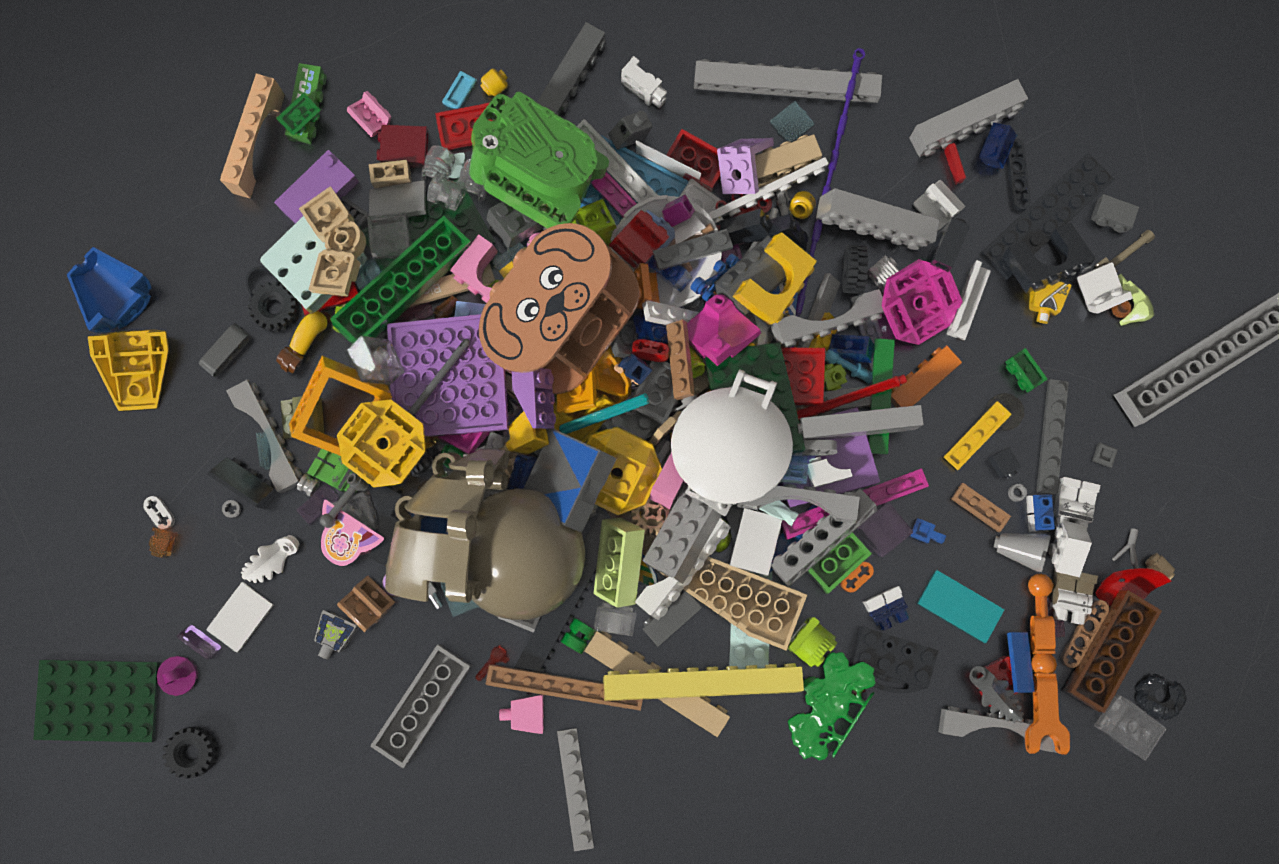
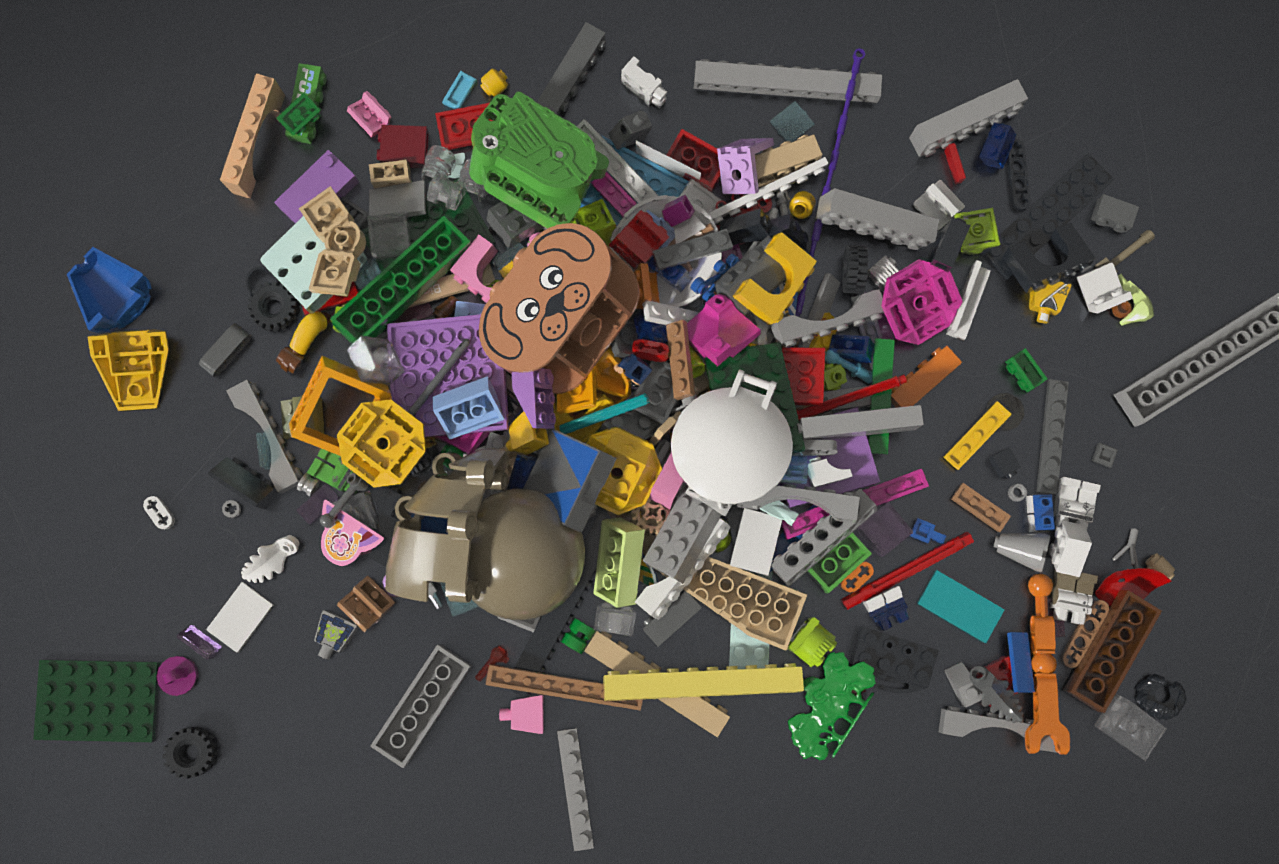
clear orange brick [149,527,177,558] -> none
none -> light blue slope [433,376,504,440]
none -> red piece [841,532,974,610]
none -> light grey slope [944,662,982,707]
none -> lime piece [954,208,1000,255]

